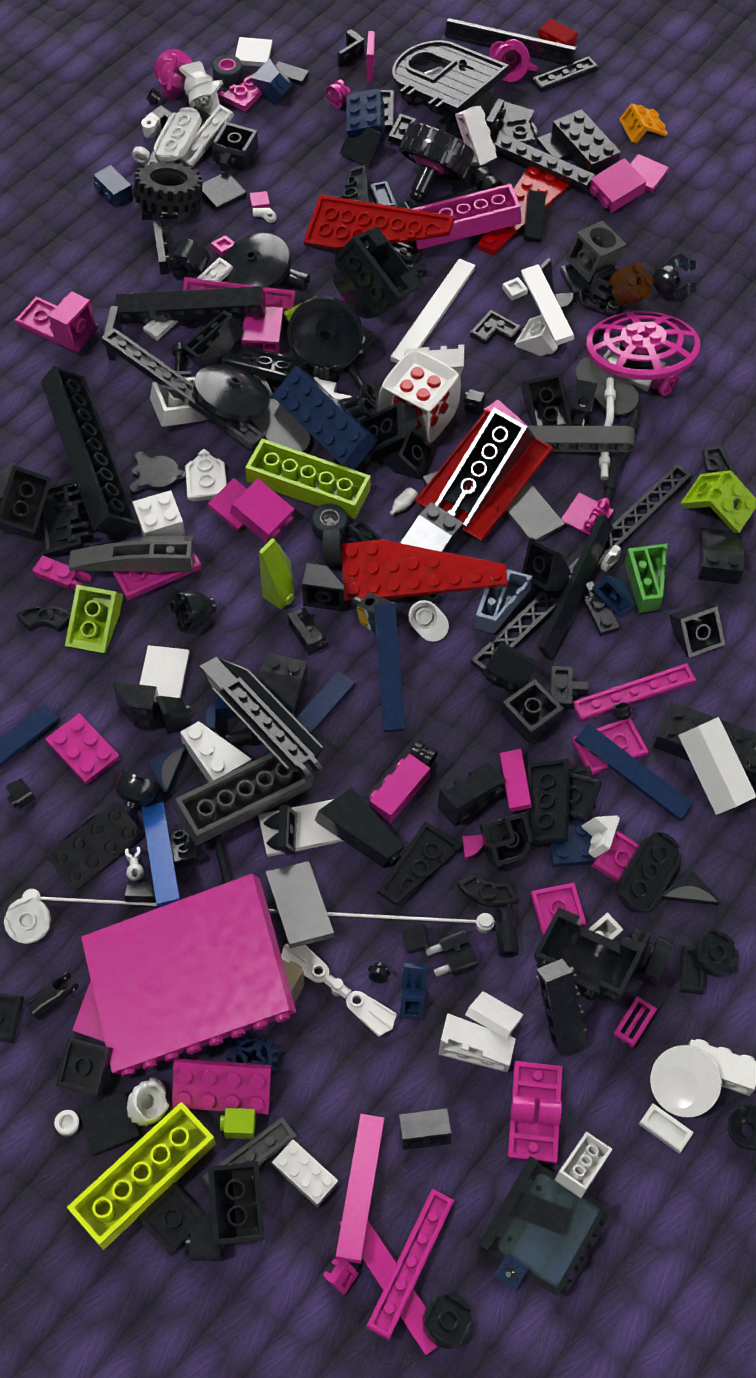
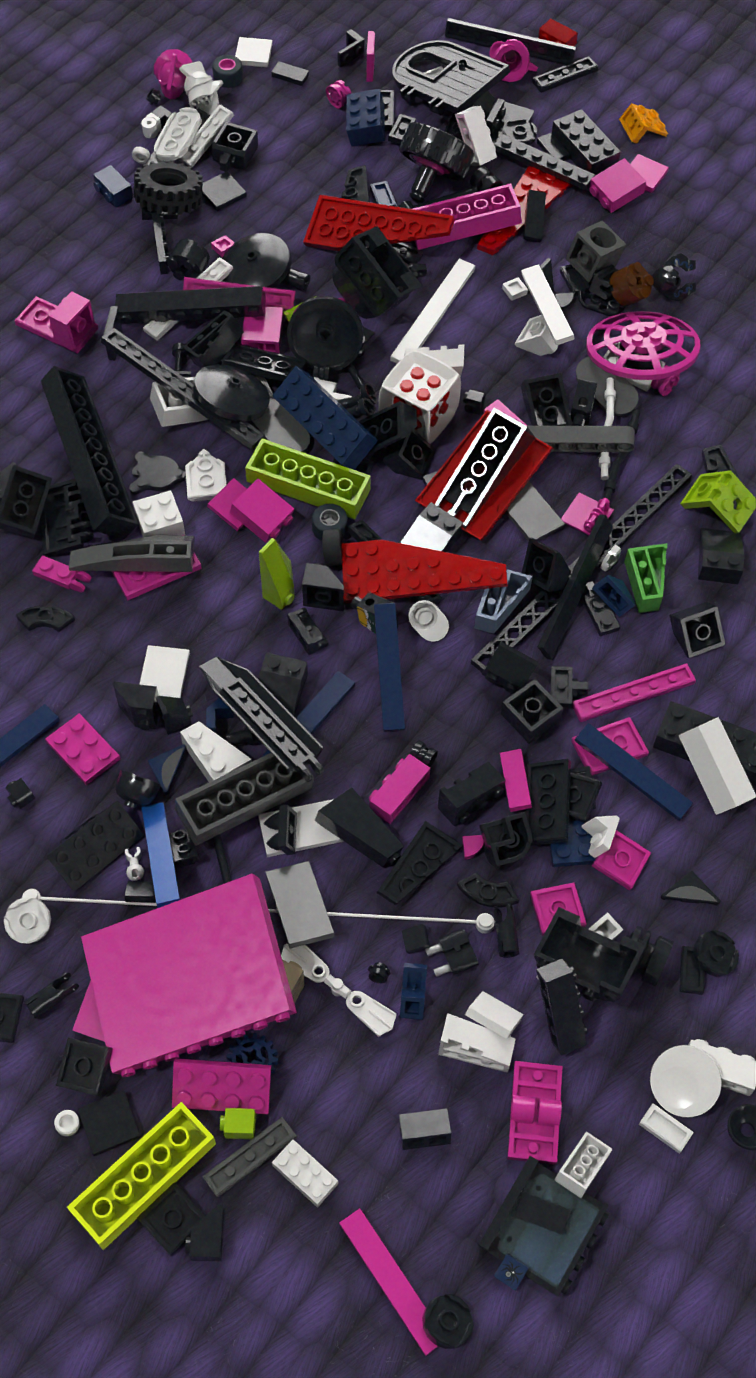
lime slope [65,585,123,654] -> none
white hair [127,1078,169,1127] -> none
black piece [170,590,217,632] -> none
black slope [208,1161,265,1245] -> none
dark pink wing [217,73,263,112] -> none
dark blue slope [249,58,294,105] -> none
tile [249,191,270,211] -> none
white arm [253,208,277,223] -> none
dark pink tile [323,1259,359,1295] -> none
tile [335,1114,384,1264] -> none
black tile [339,127,384,168] -> none
dark pink tile [366,1189,454,1341] -> none
white piece [390,488,418,515] -> none
black tile [470,310,521,345] -> none
black plate [612,702,633,720] -> none
dark pink tile [612,996,657,1049] -> none
black tile [616,832,681,913] -> none

